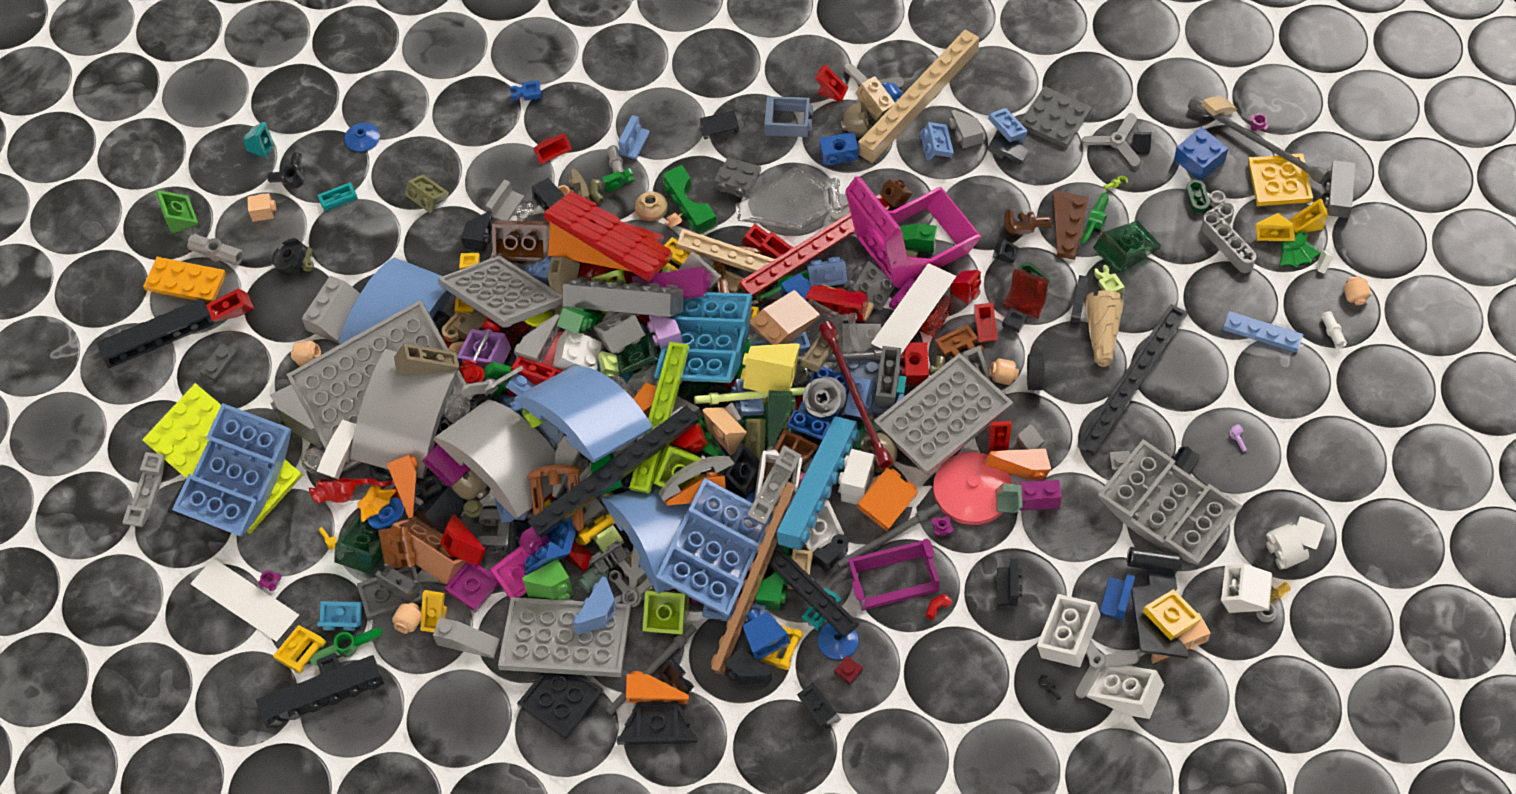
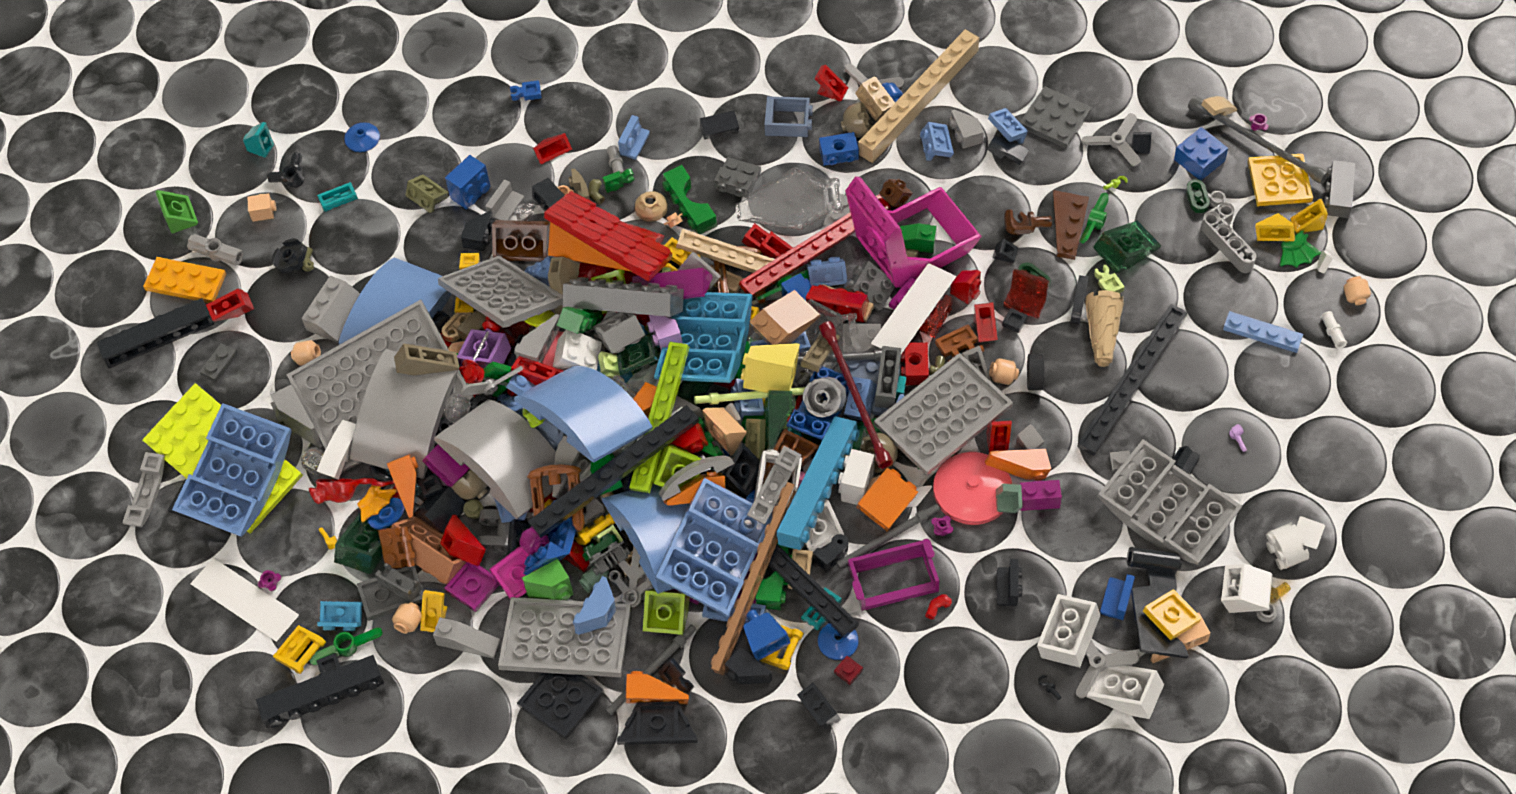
none -> blue brick [445,155,491,210]
none -> dark green plate [582,533,619,562]

